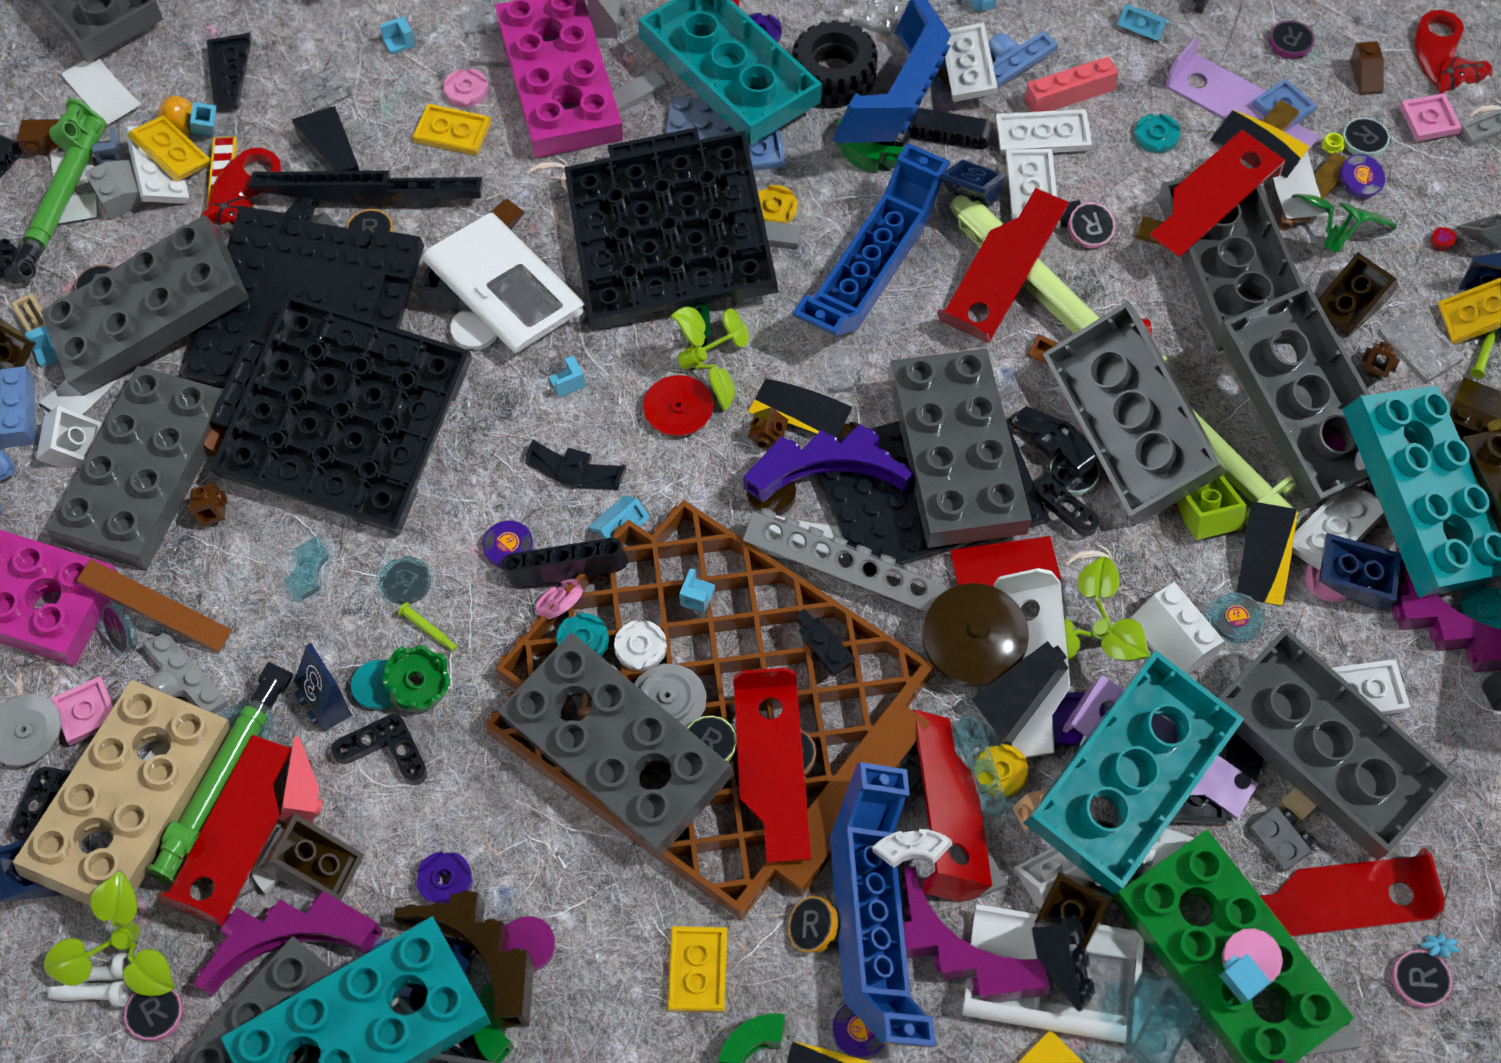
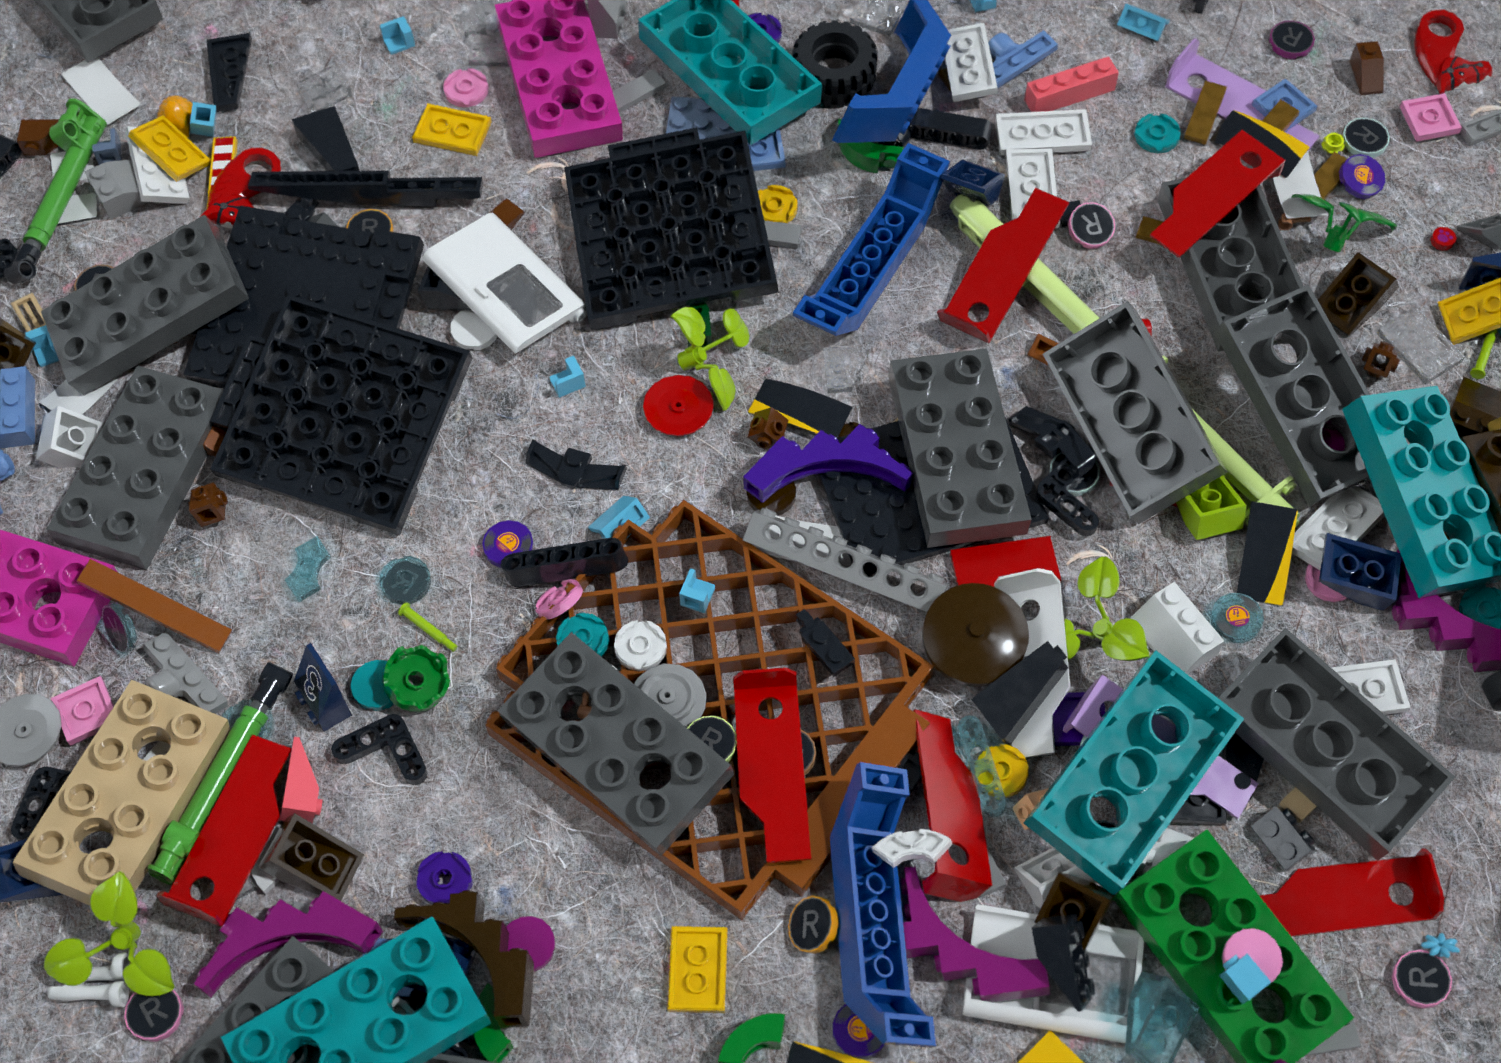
none -> pearl gold tile [1184,80,1227,145]

